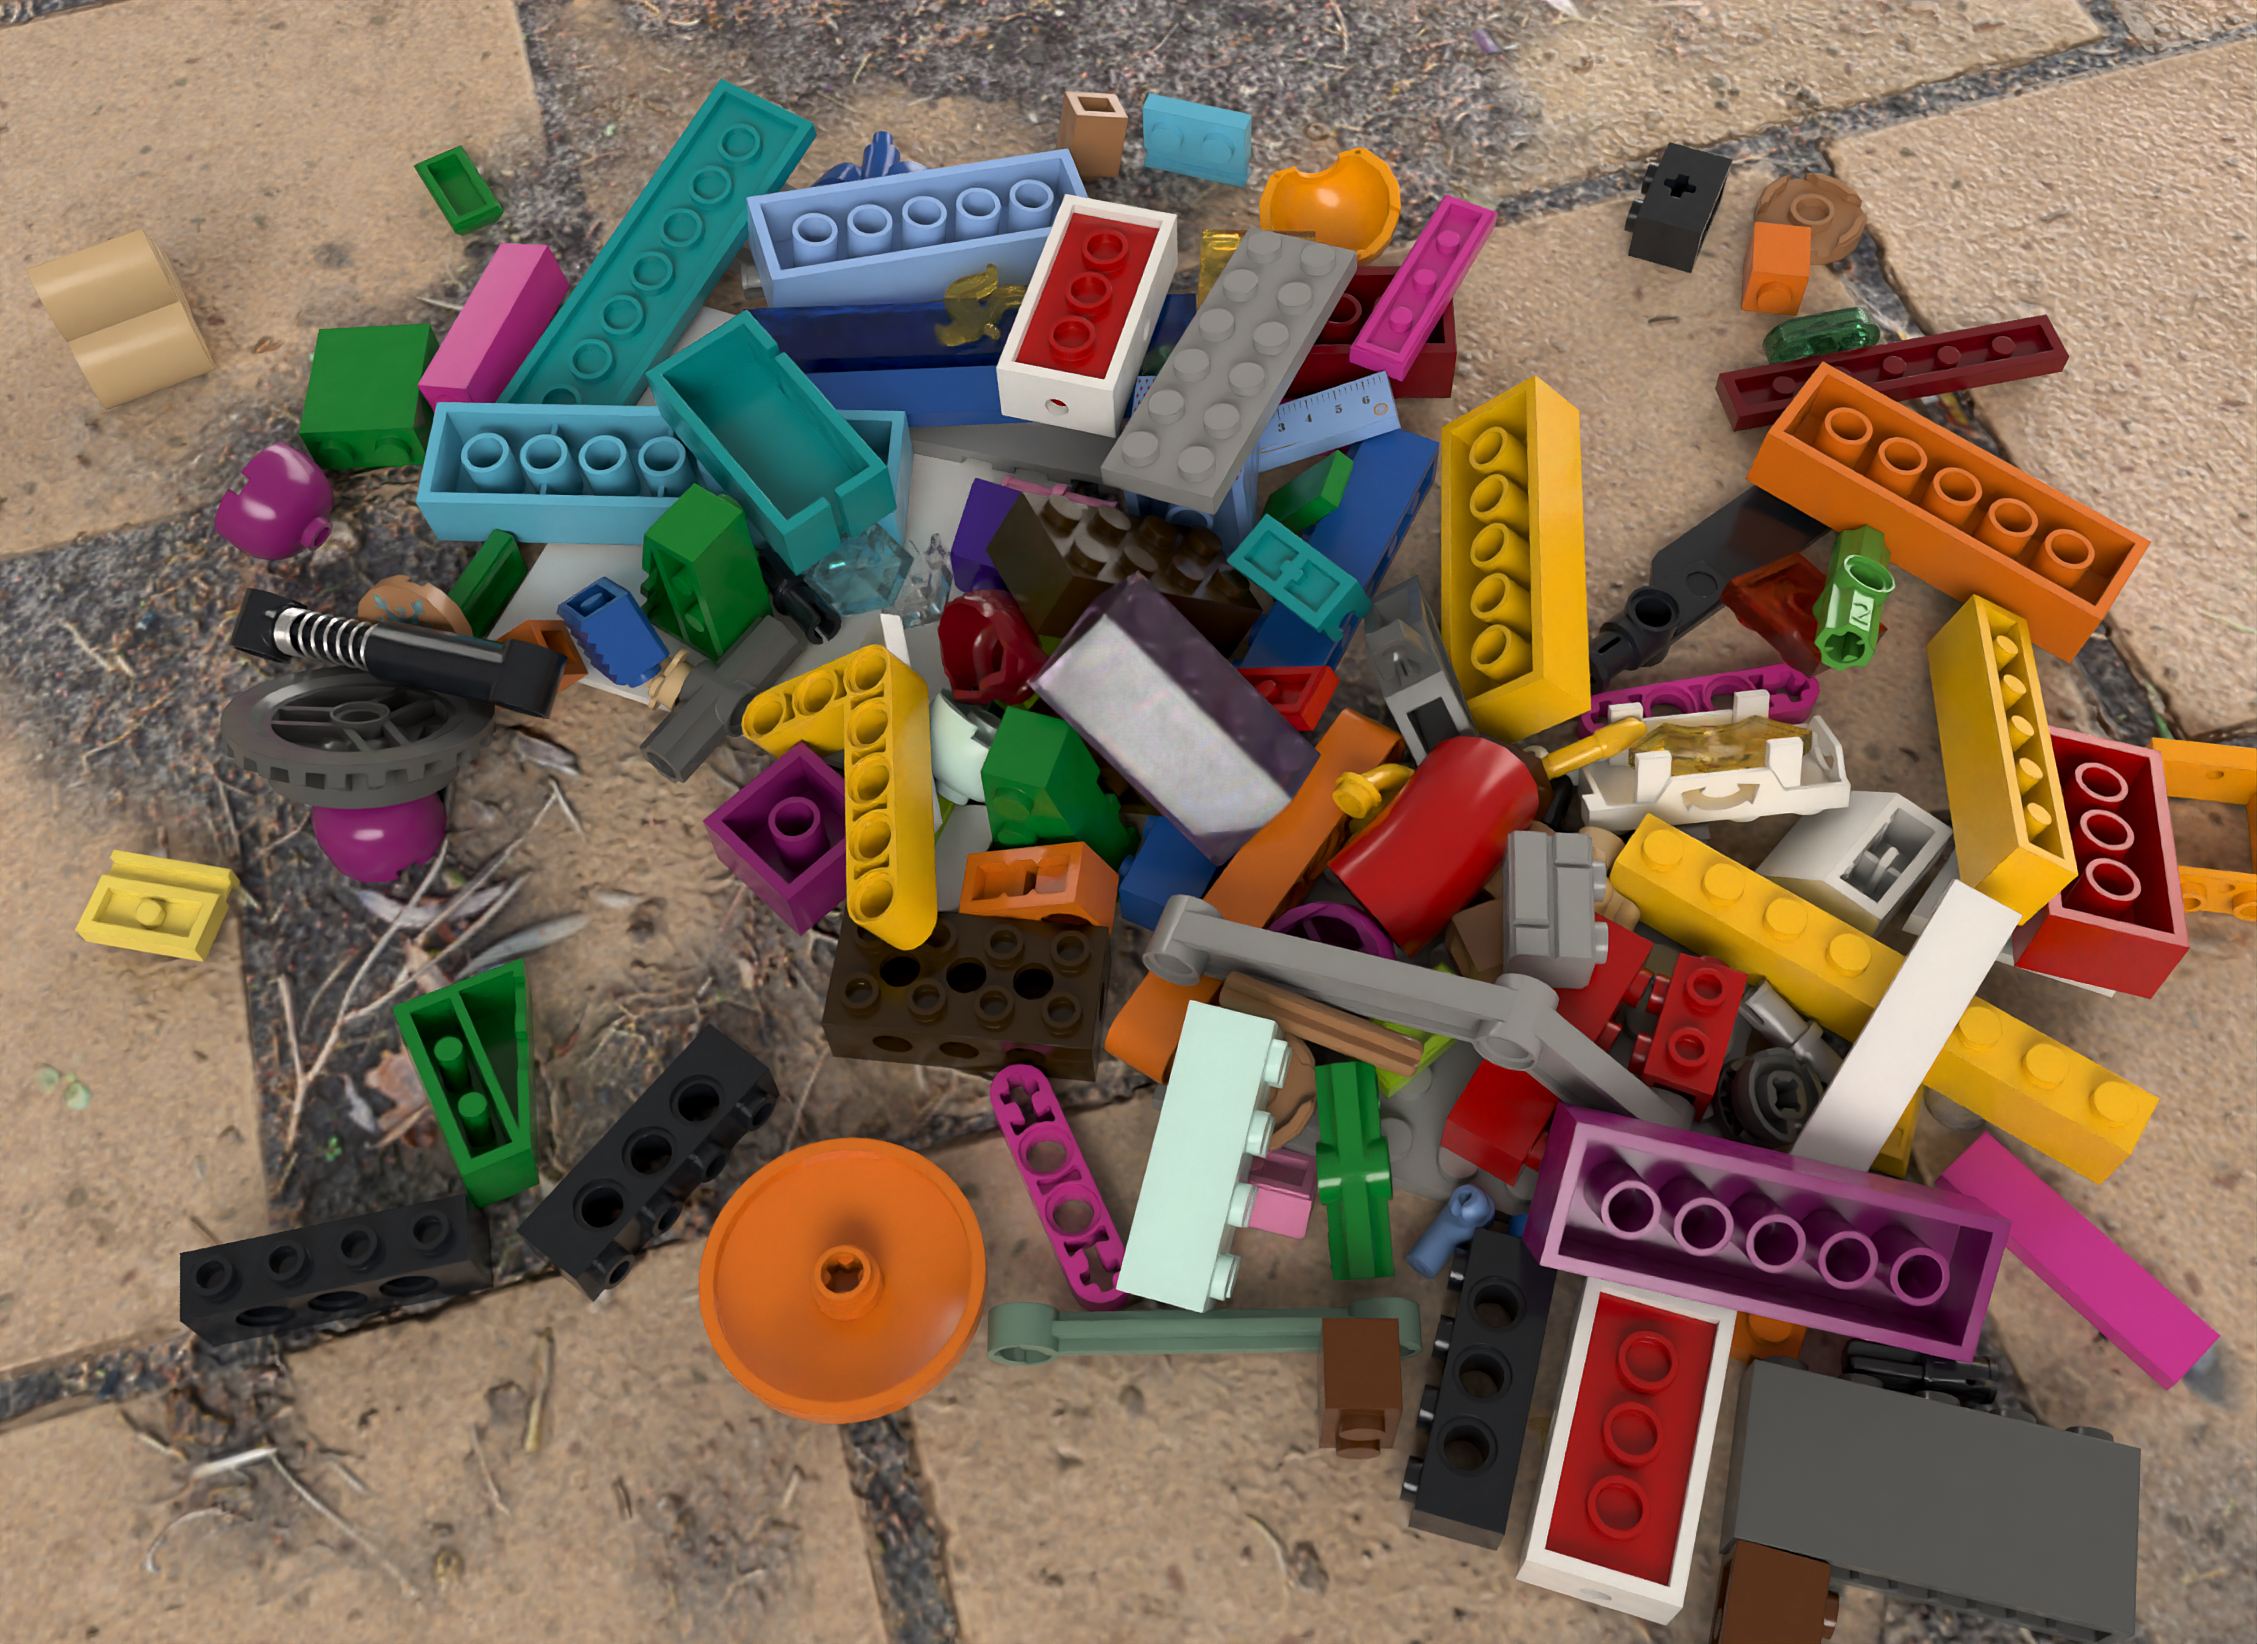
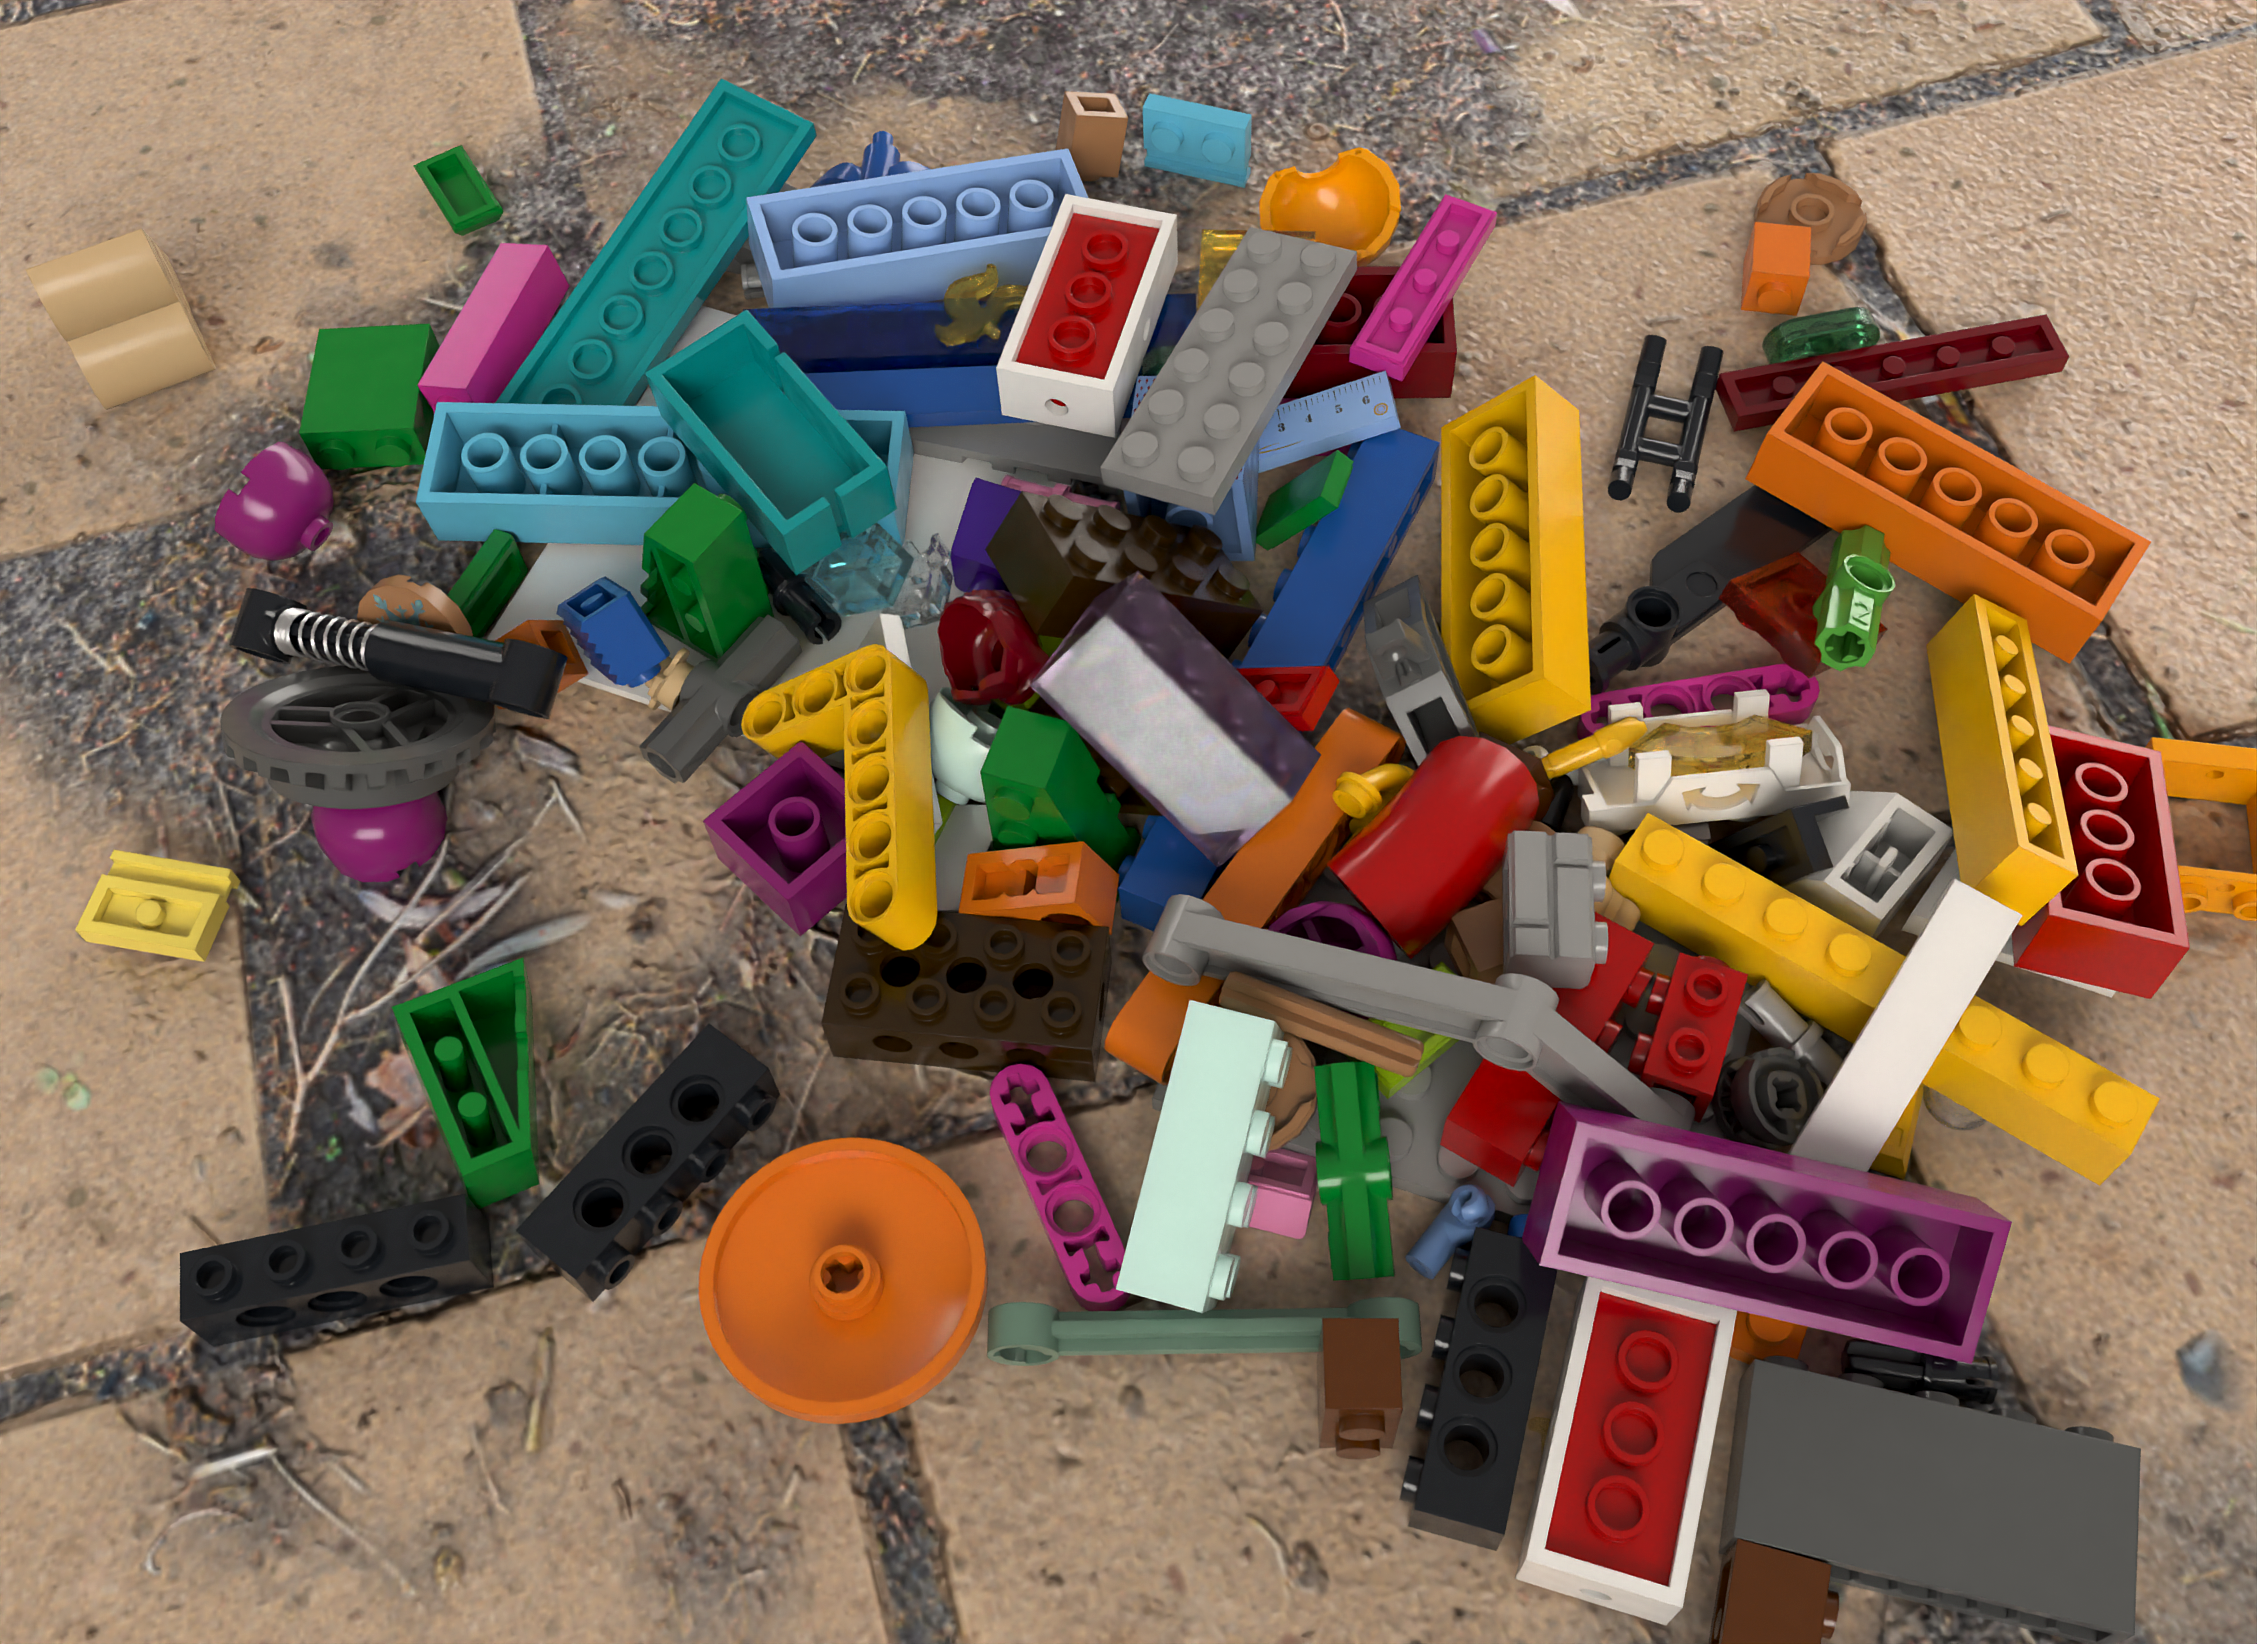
teal hinge [1226,513,1373,641] -> none
black brick [1624,142,1733,273] -> none
dark pink tile [1934,1131,2220,1391] -> none
none -> black piece [1608,335,1724,513]
none -> black panel [1709,795,1850,888]

